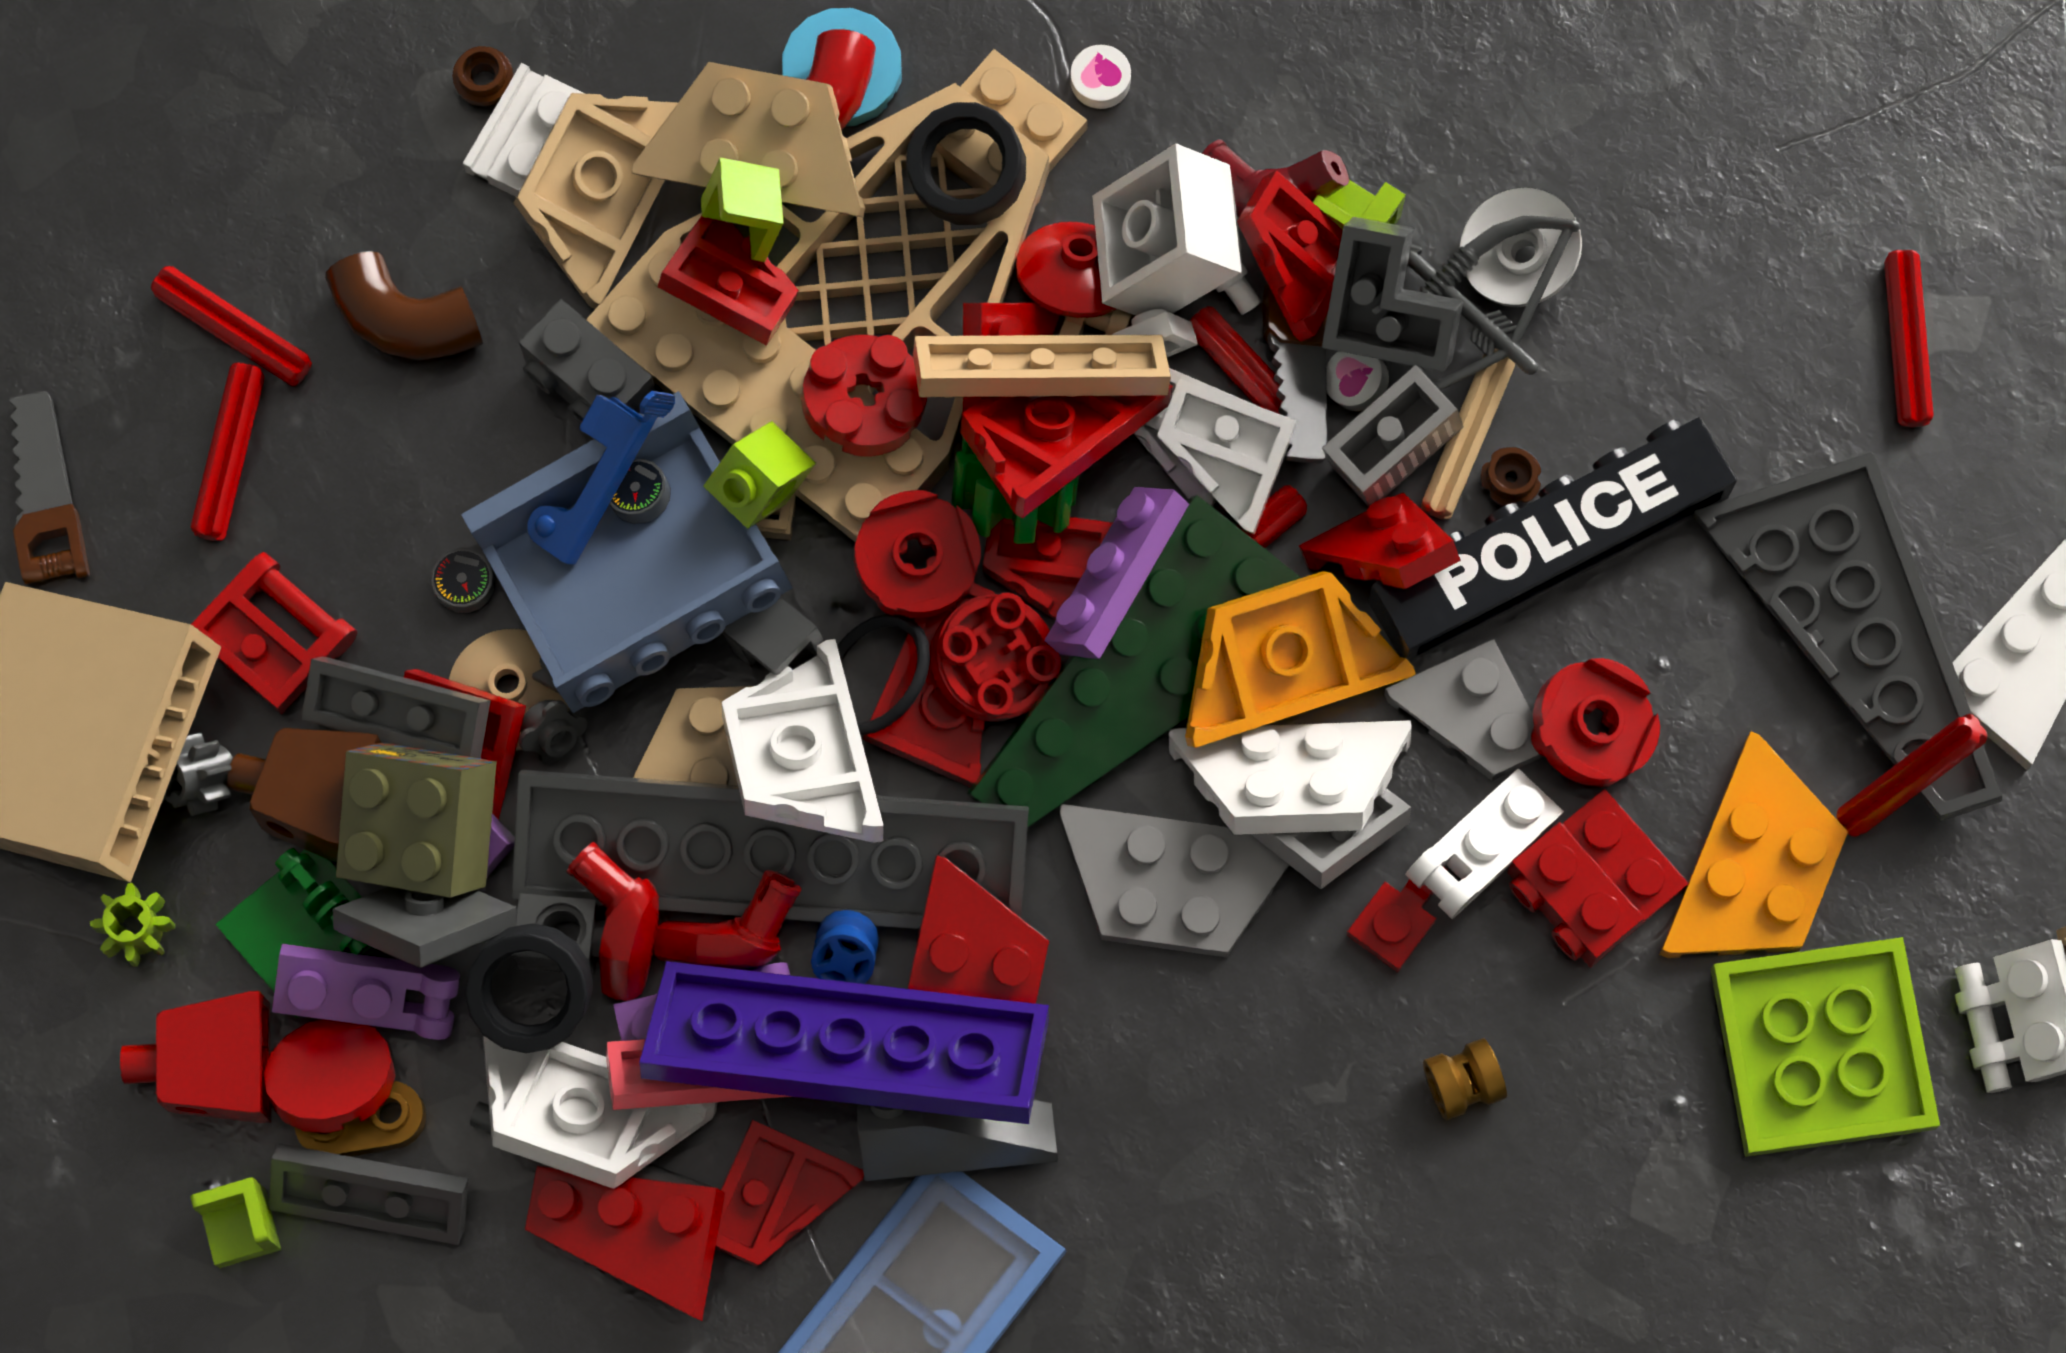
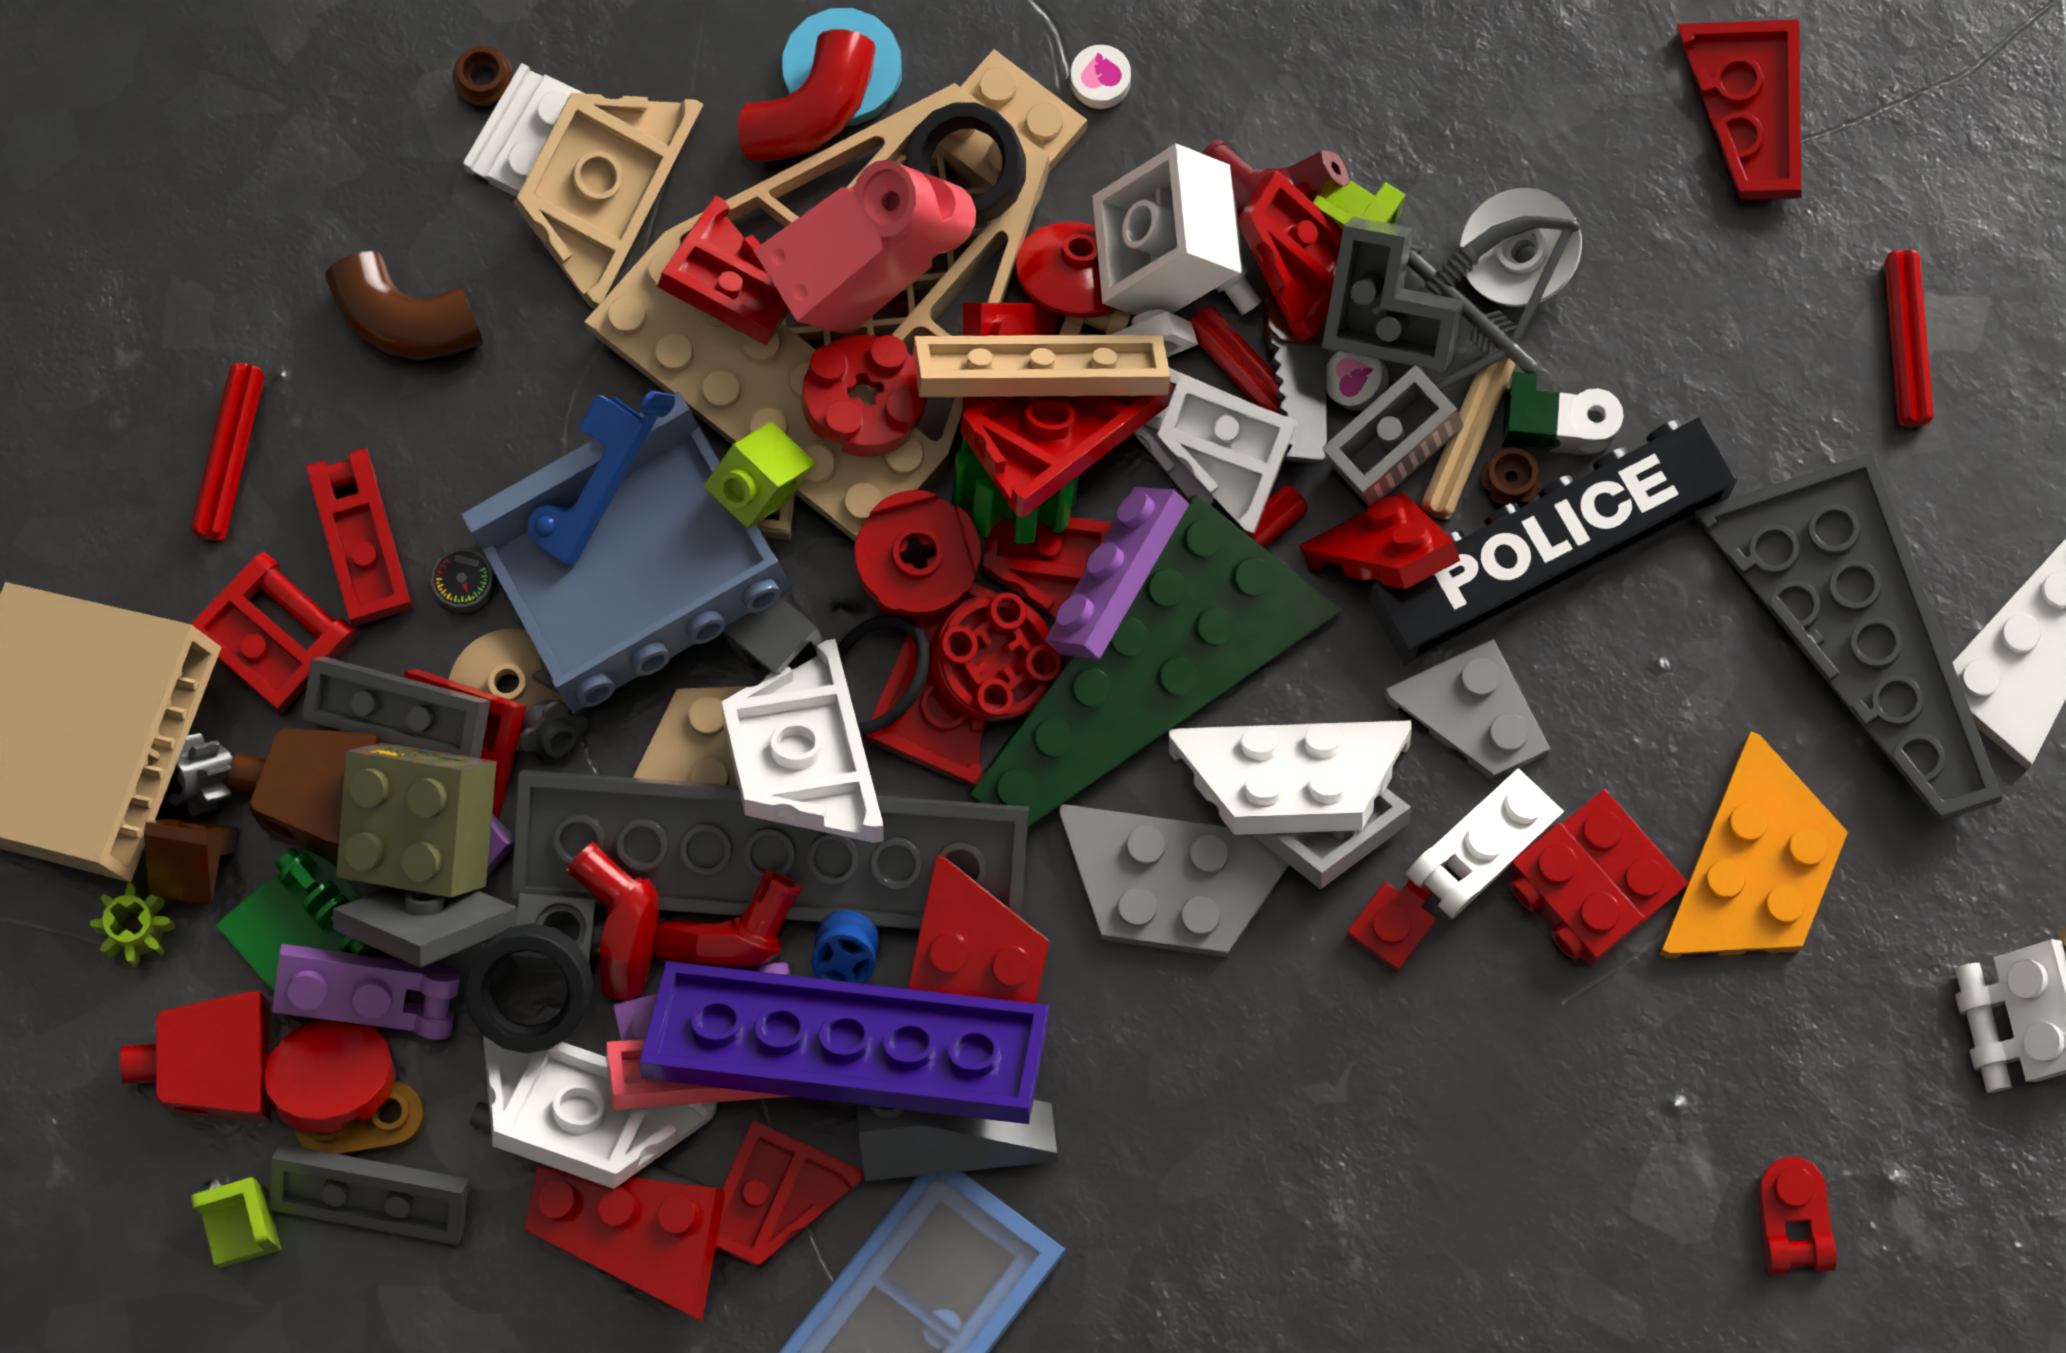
piece [9,391,90,585] -> none
red axle [150,266,312,386] -> none
dark grey brick [519,299,656,423] -> none
tile [609,459,671,524] -> none
tan wing [631,62,865,218] -> none
panel [701,157,784,262] -> none
light orange wing [1185,571,1416,748] -> none
pearl gold wheel [1423,1038,1507,1121] -> none
red plate [1531,658,1660,787] -> none
lime plate [1710,937,1940,1157] -> none
red axle [1836,714,1988,837] -> none
none -> reddish brown slope [144,817,239,905]
none -> red plate [307,448,413,627]
none -> coral piece [753,160,976,335]
none -> leg [1501,372,1624,455]
none -> red wing [1677,19,1802,200]
none -> red plate [1758,1156,1836,1275]

